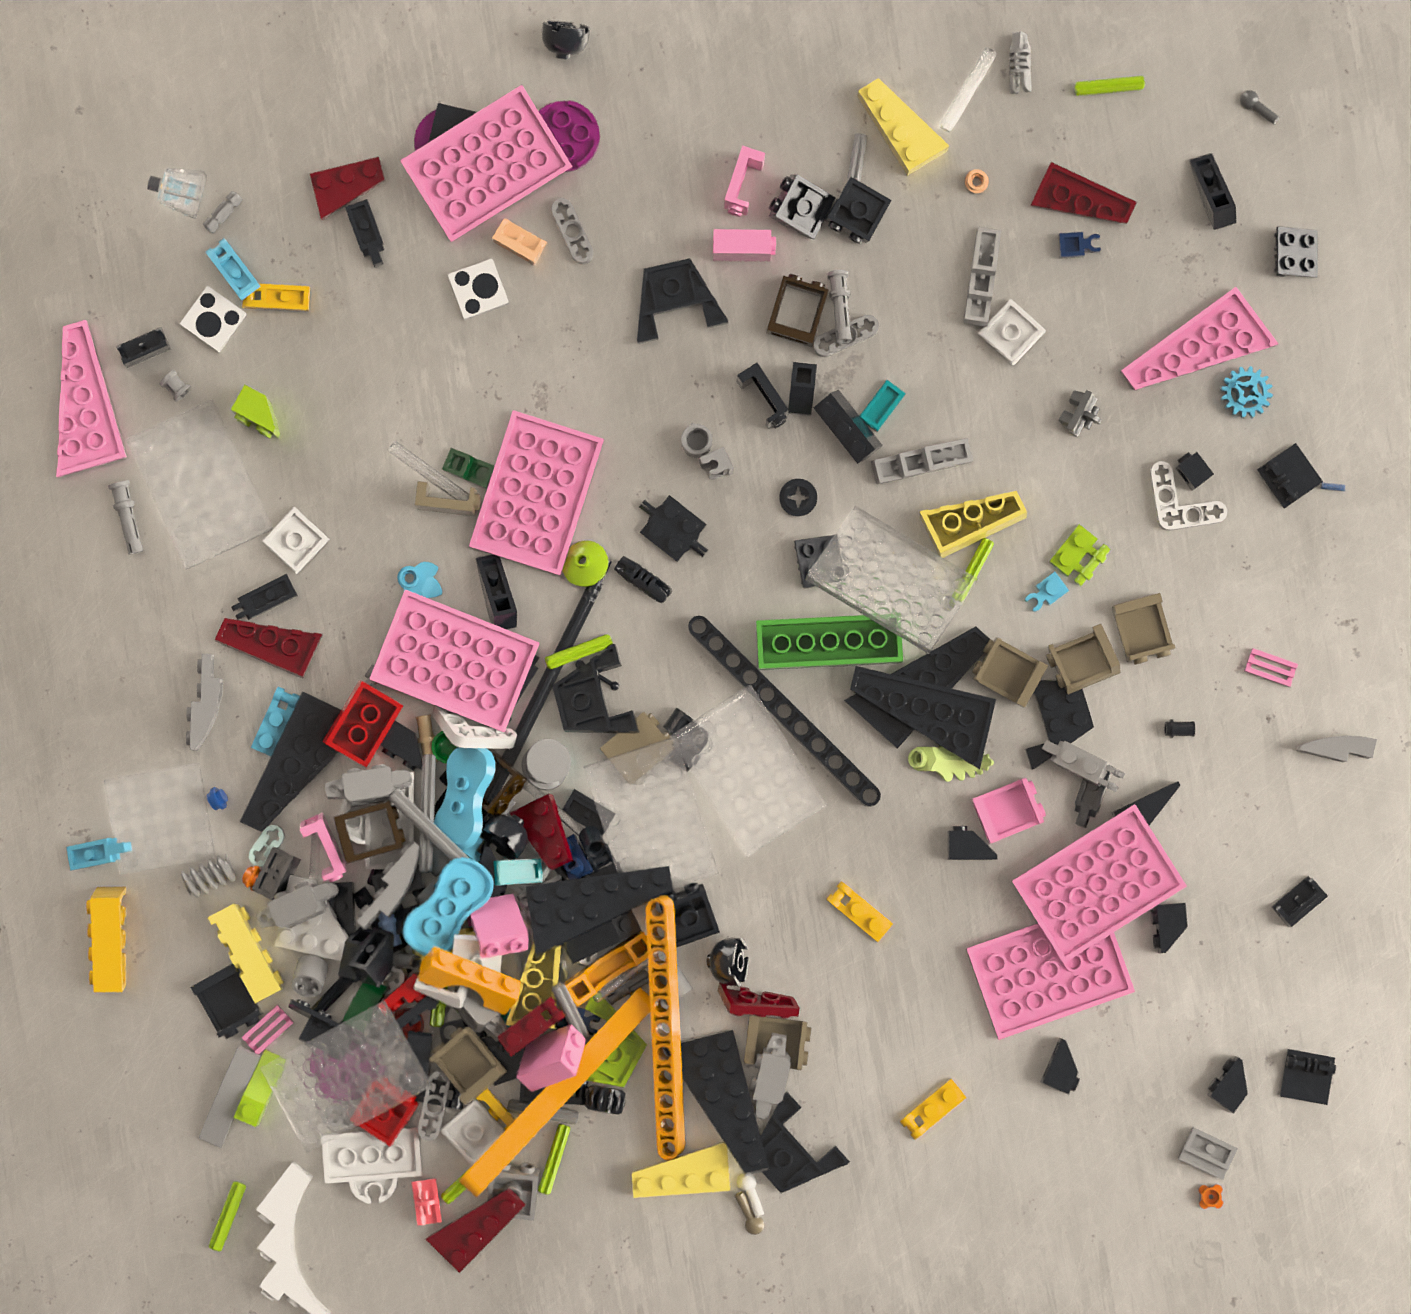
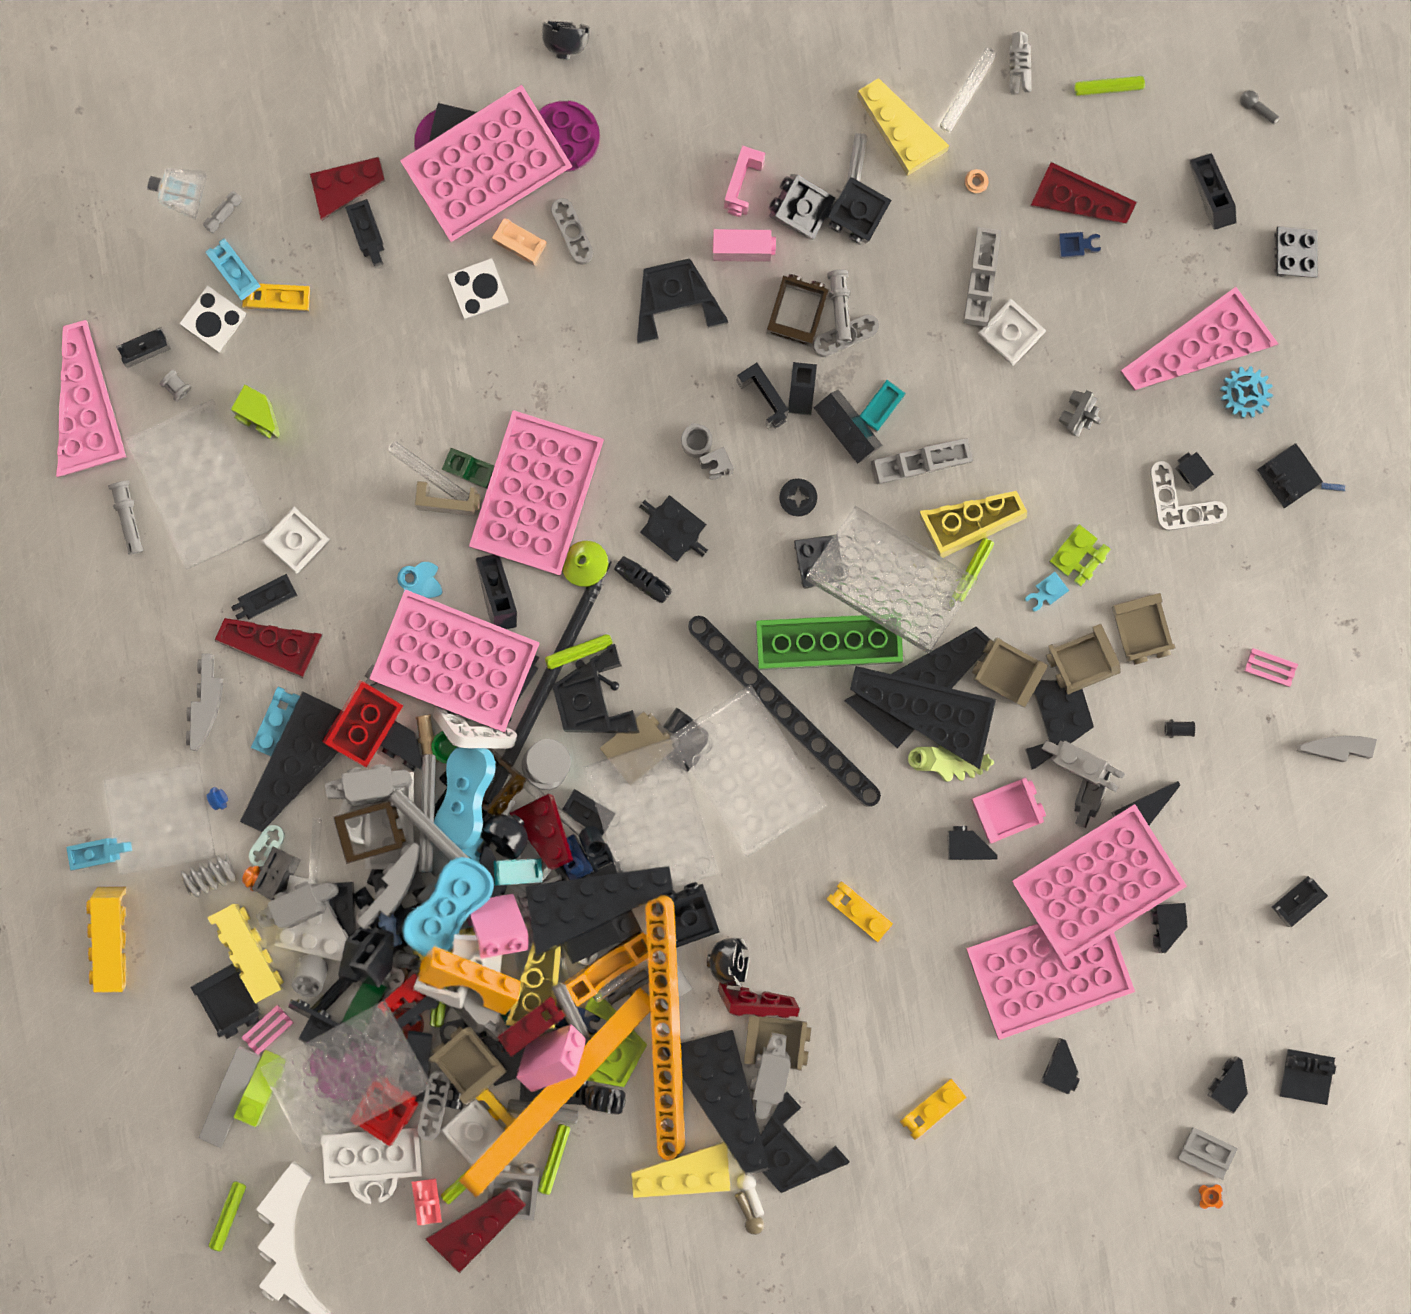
bright pink panel [300,812,346,882] -> none

